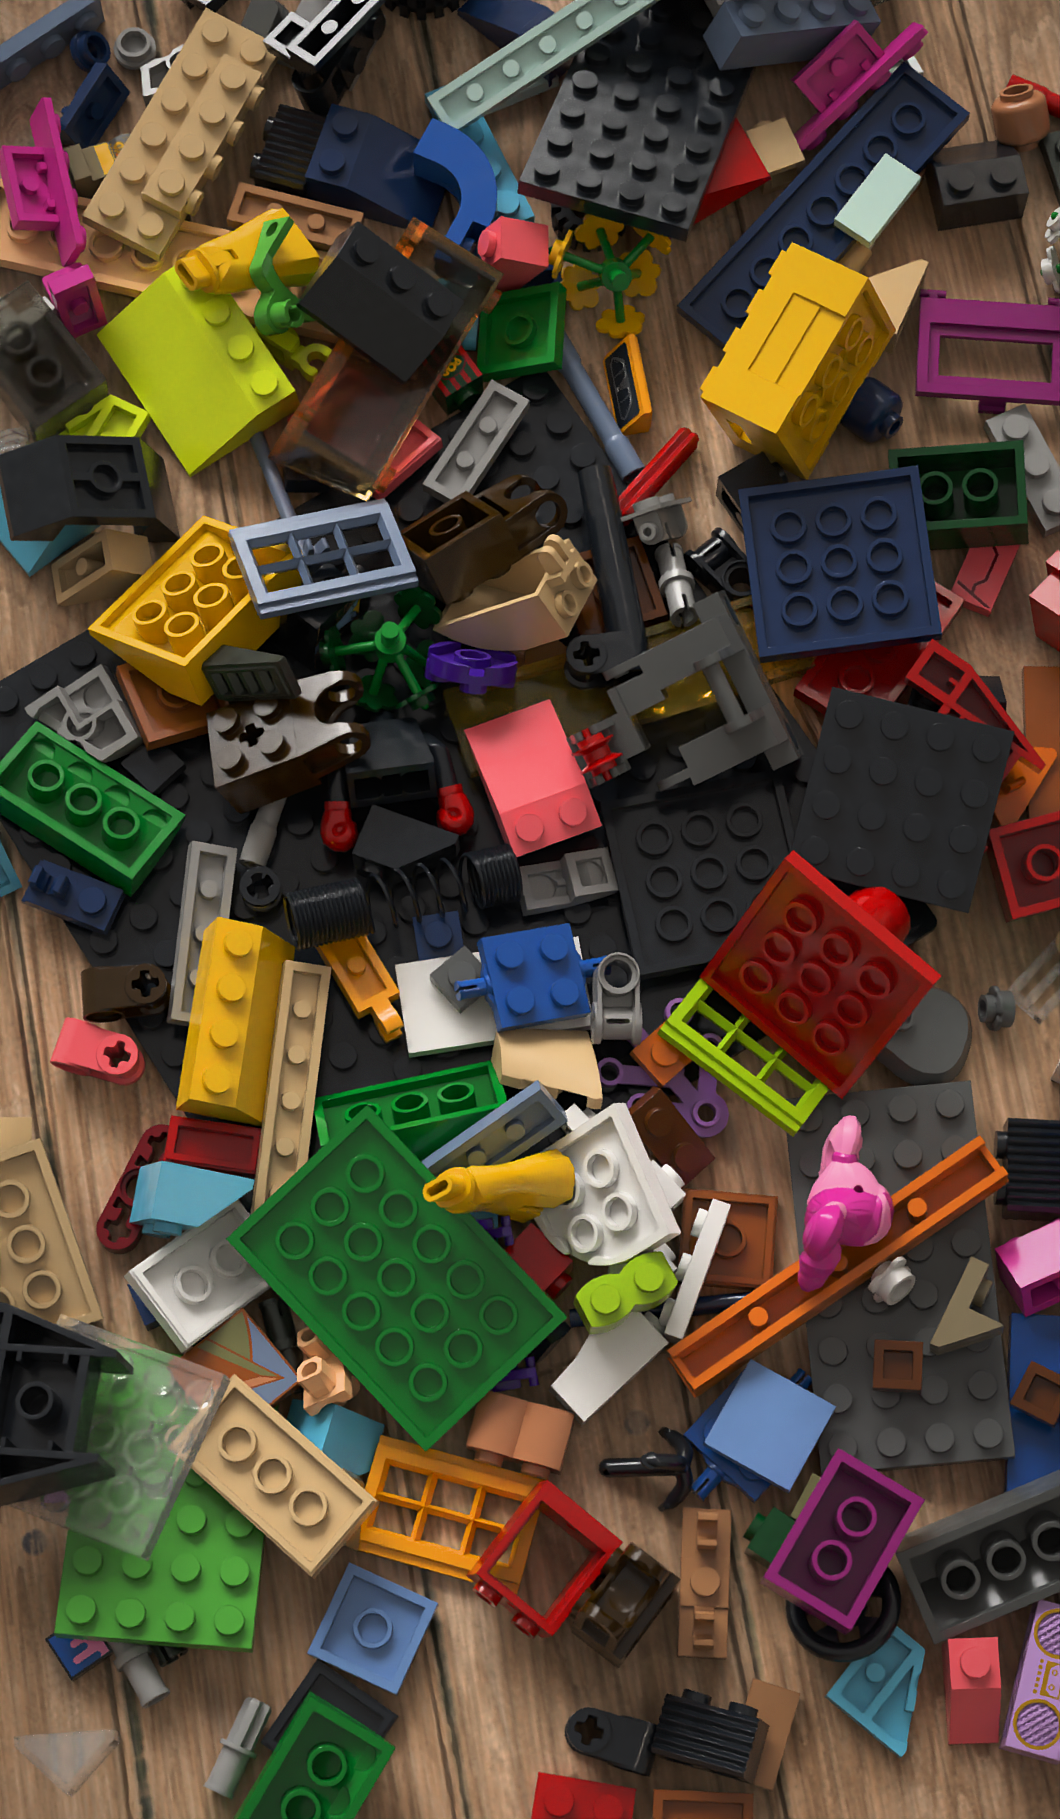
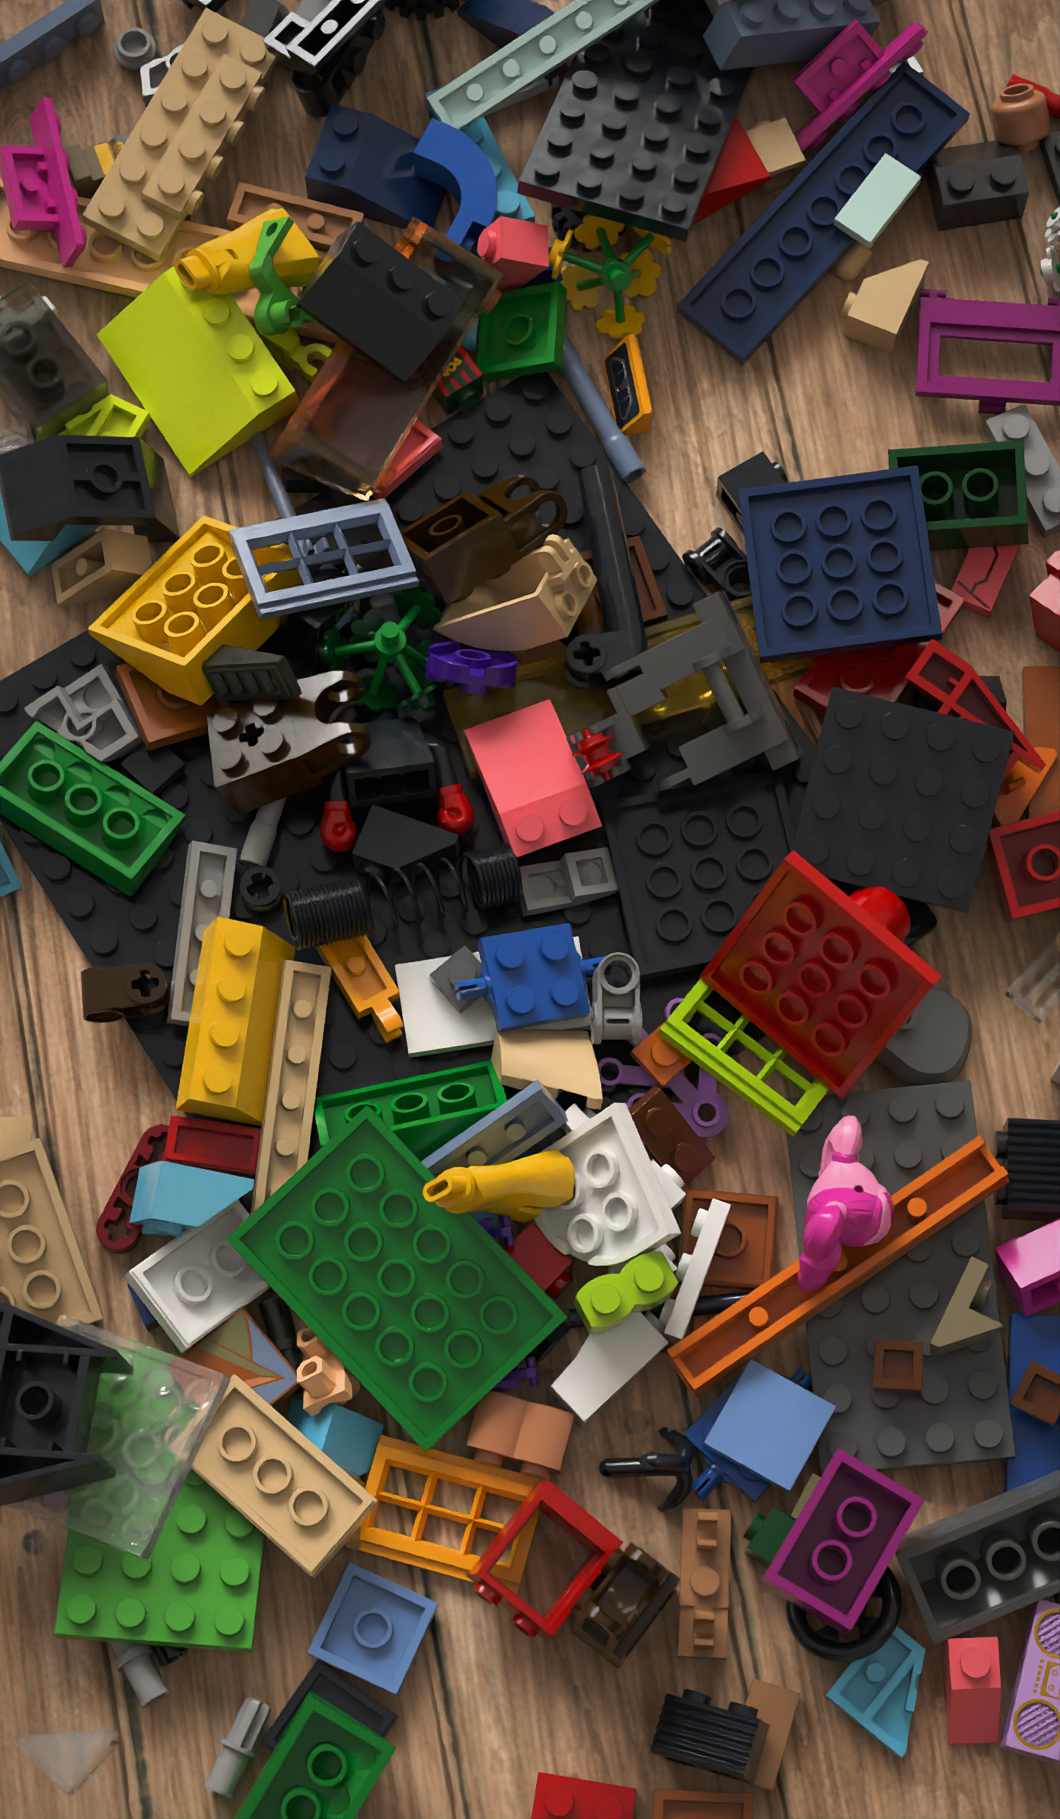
dark blue plate [21,860,126,936] -> none
dark pink slope [42,262,108,341] -> none
tile [45,1633,114,1682] -> none
coral piece [50,1017,146,1086] -> none
dark blue plate [60,62,130,149] -> none
dark blue plate [70,30,111,73] -> none
black brick [249,104,327,199] -> none
dark blue plate [412,910,464,961] -> none
light grey plate [423,380,530,503] -> none
black piece [564,1707,657,1777] -> none
red axle [618,427,699,527] -> none
light grey hinge [620,493,692,545] -> none
light grey pin [655,543,699,627] -> none
yellow container [700,242,896,480] -> none
dark blue head [840,377,903,443] -> none
white plate [868,1256,915,1305] -> none
dark grey plate [978,986,1016,1031] -> none

